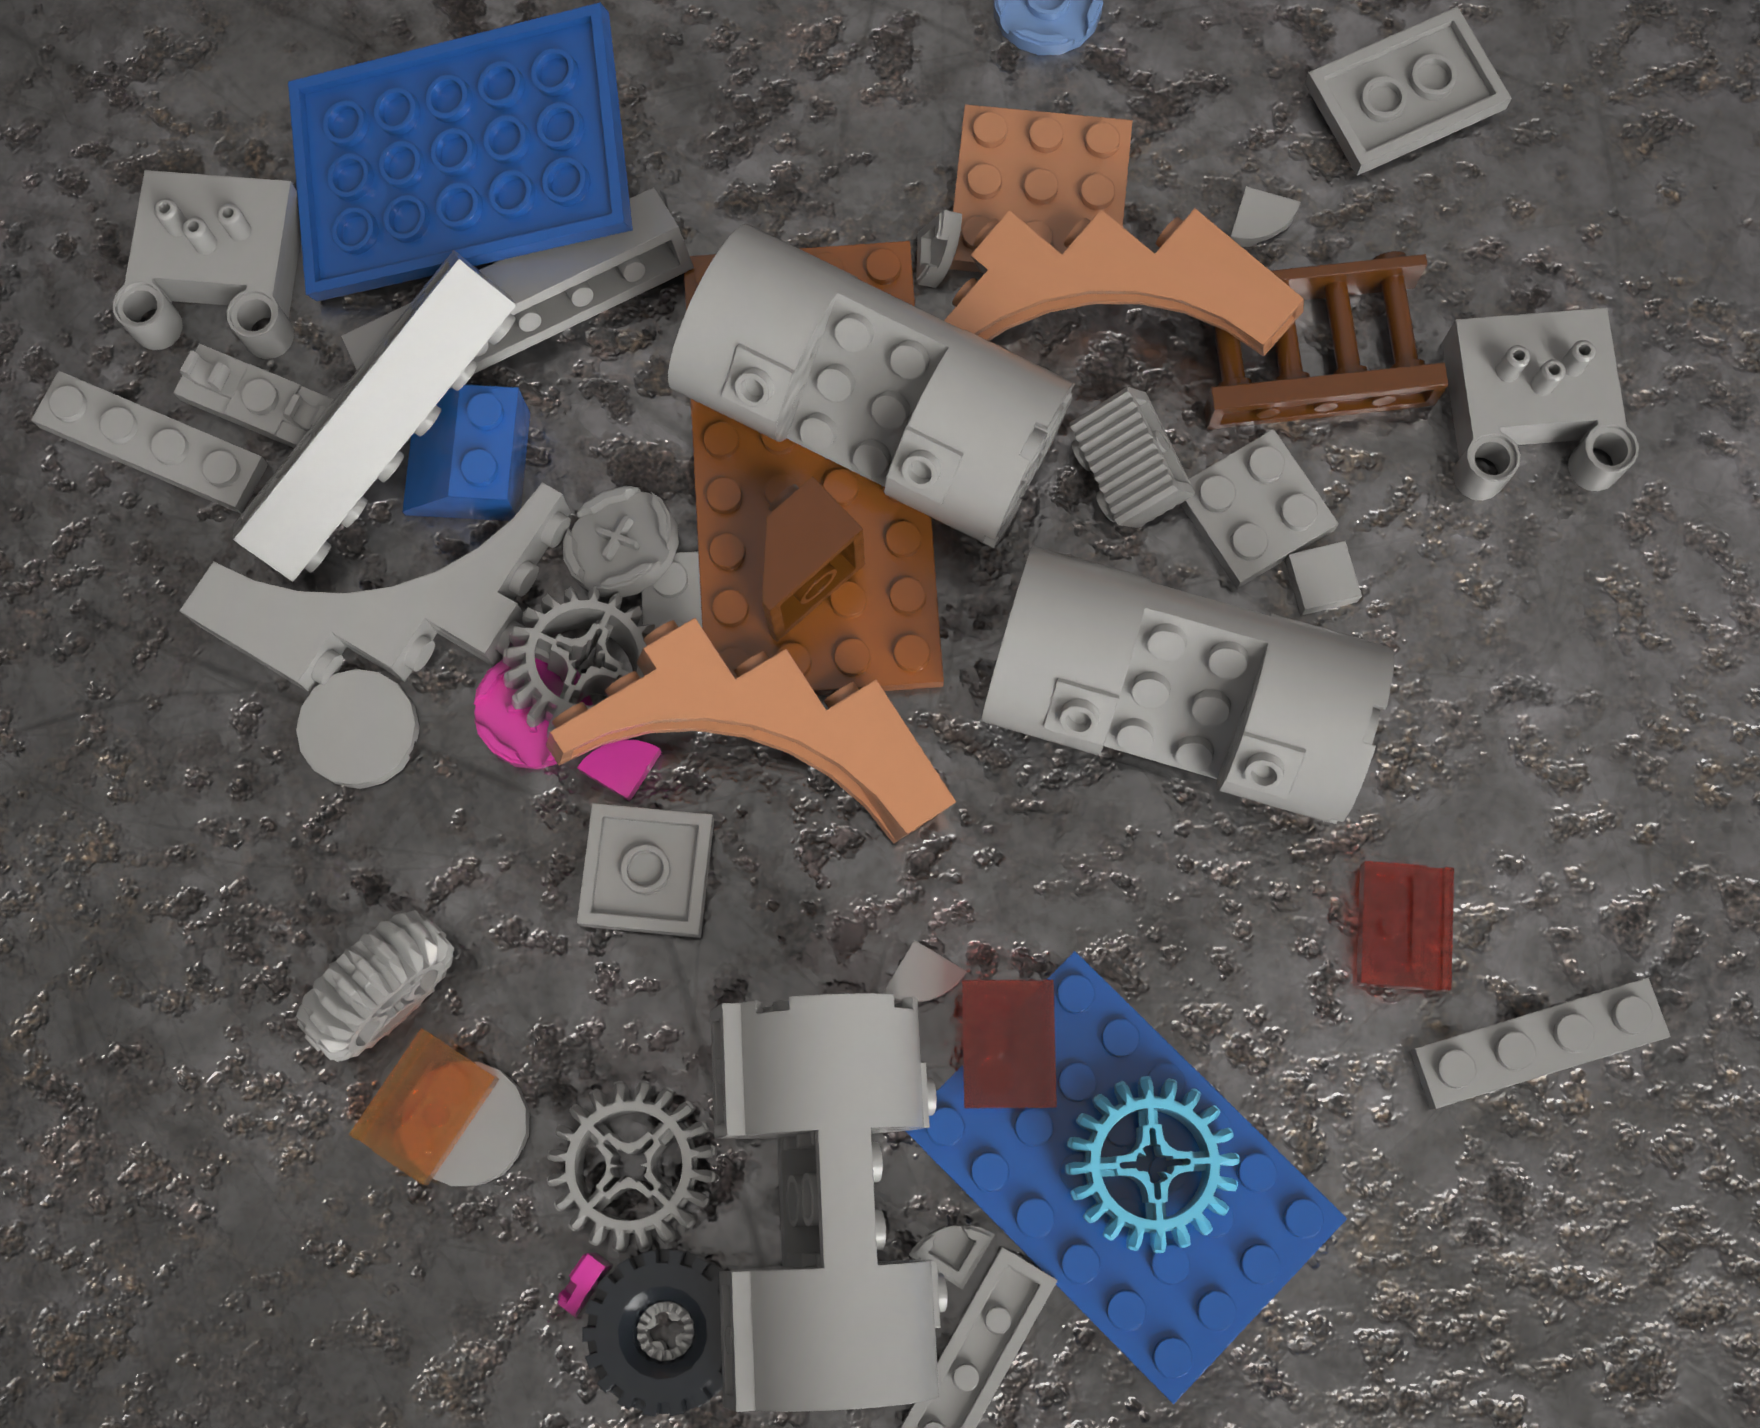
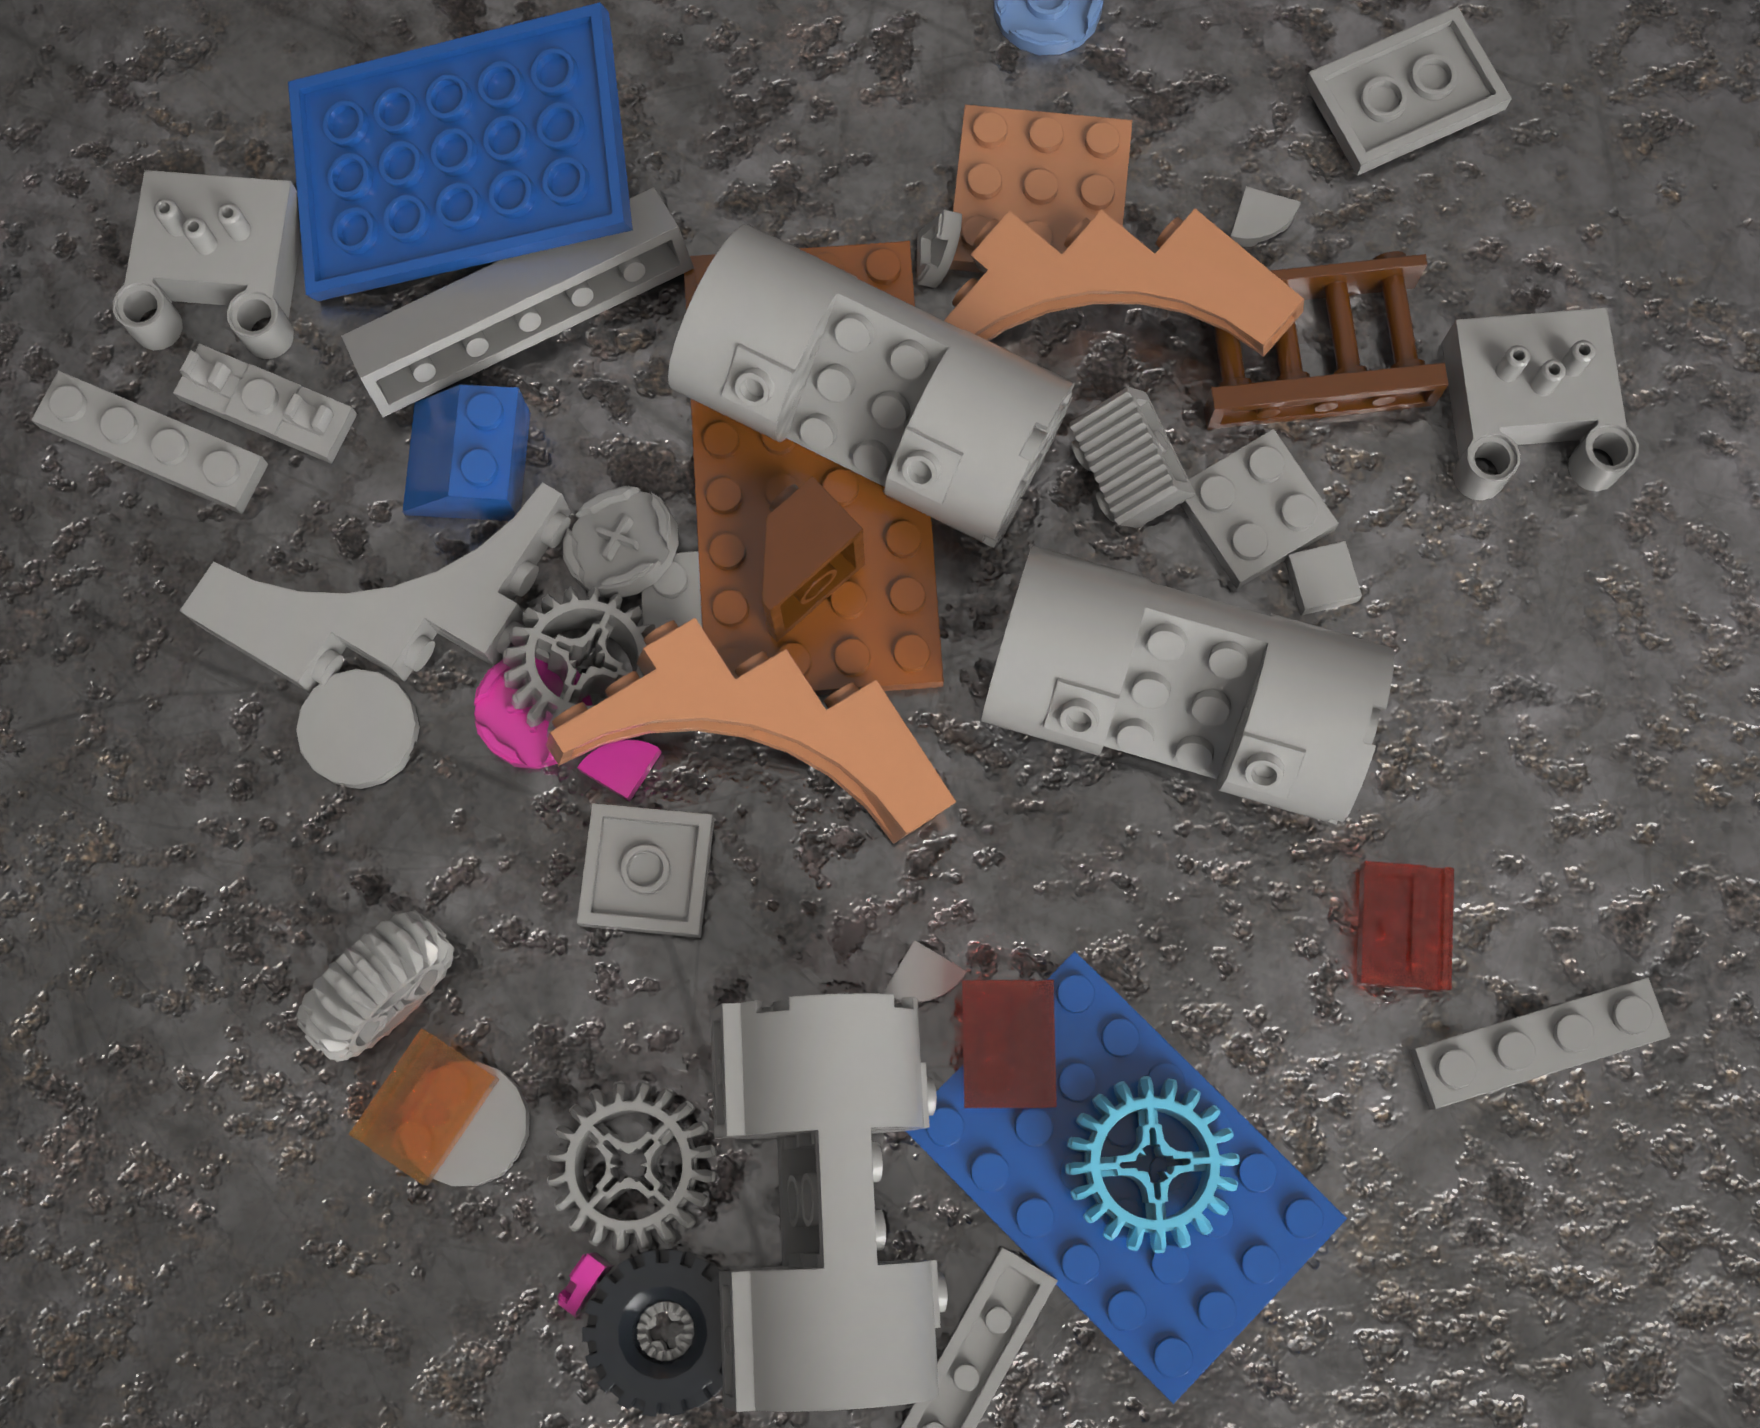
brick [233,250,516,582] -> none
light grey tile [909,1225,995,1289] -> none

